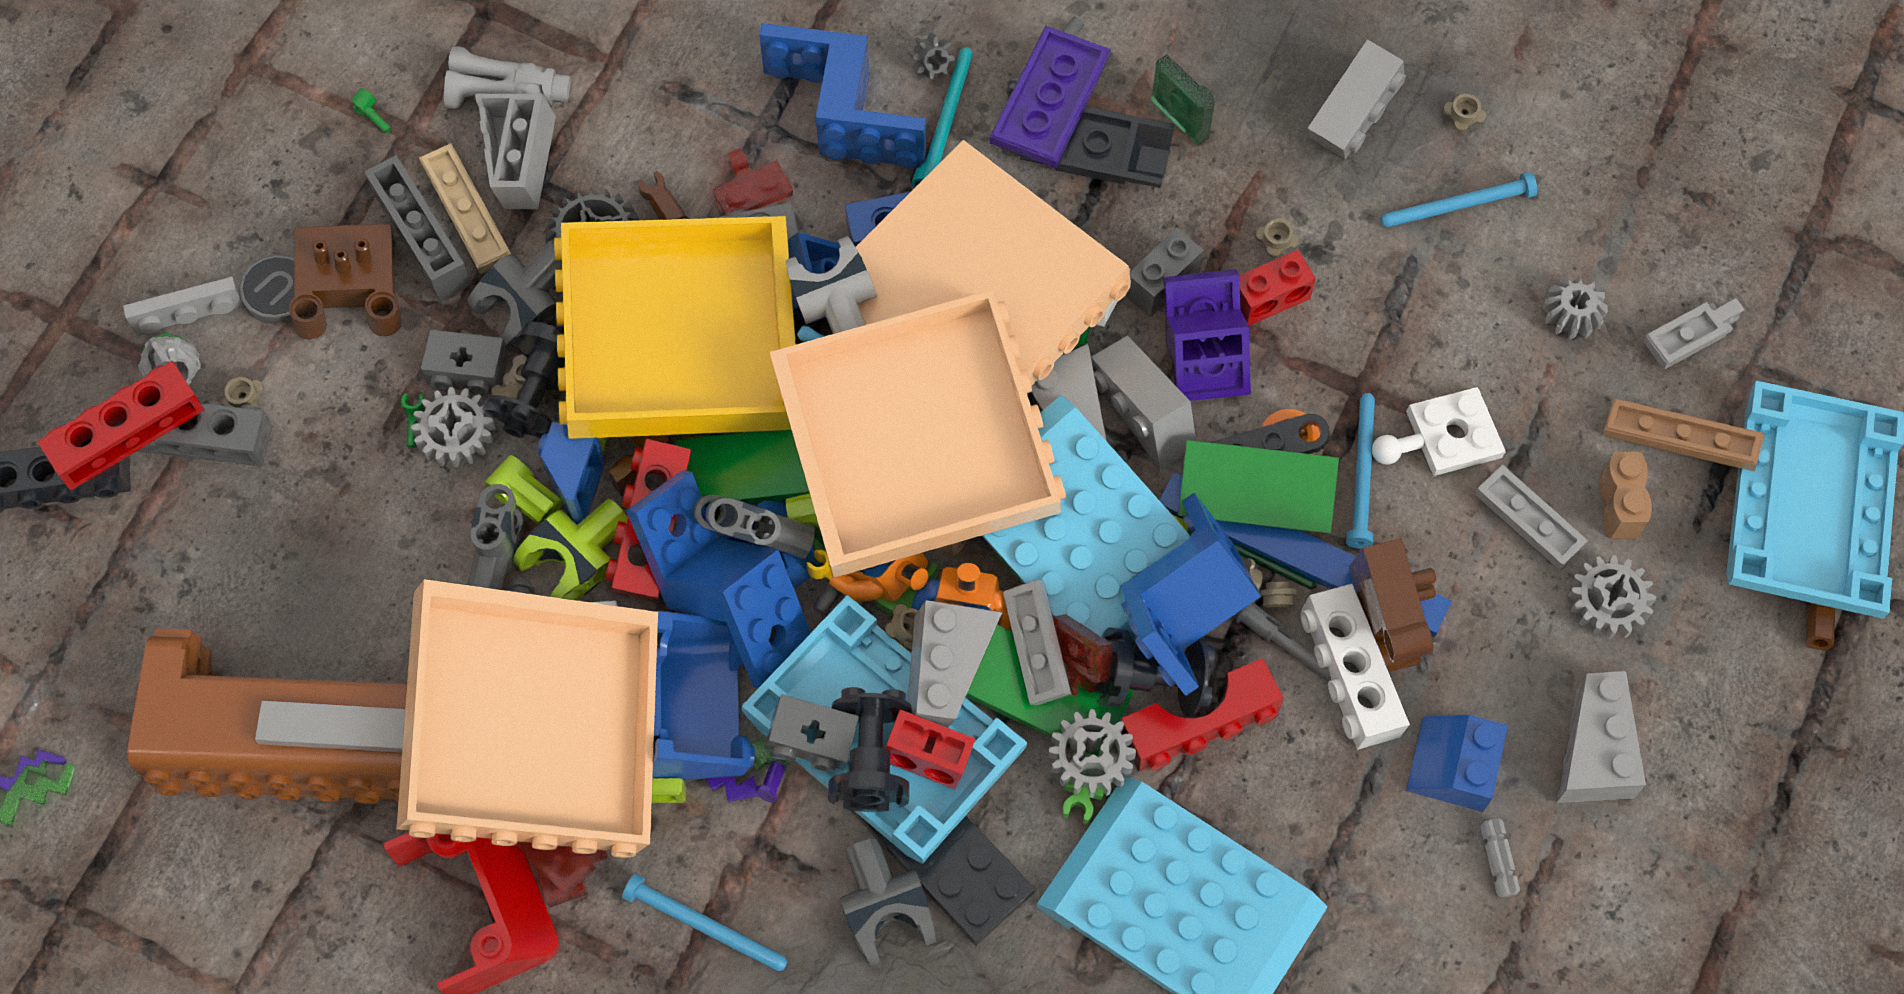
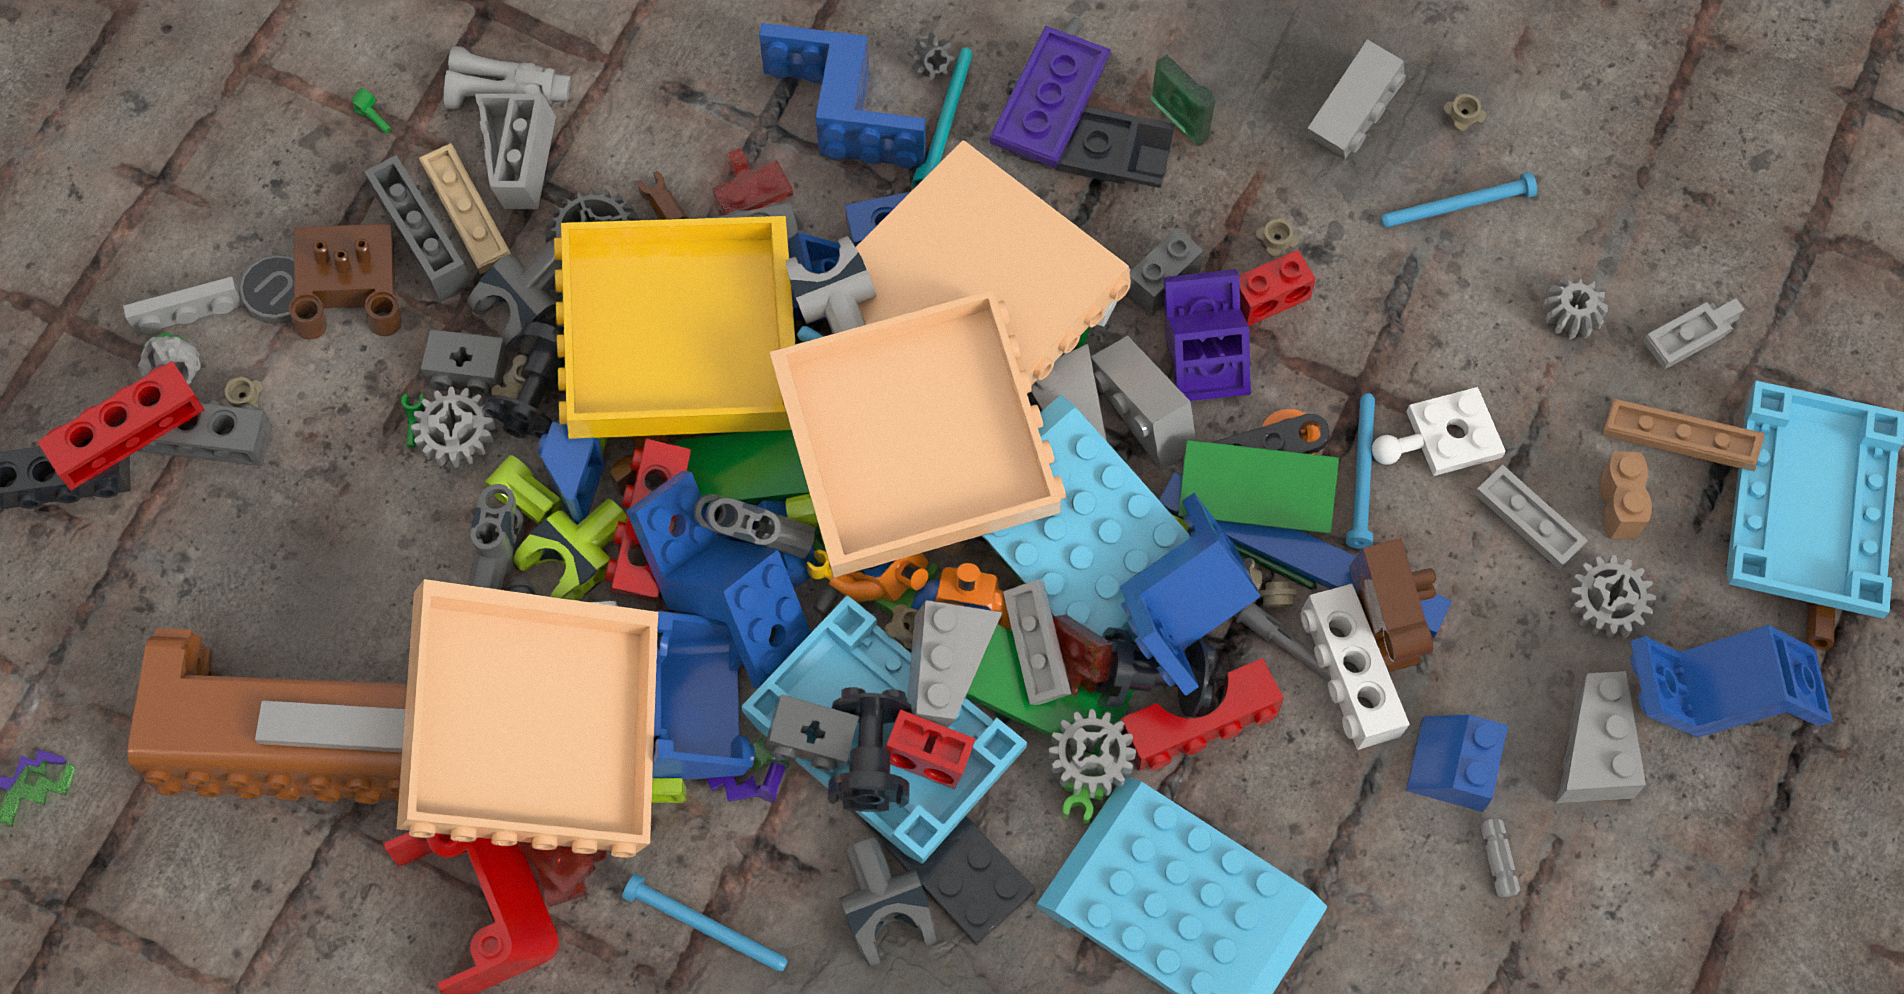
none -> blue bracket [1630,625,1833,737]

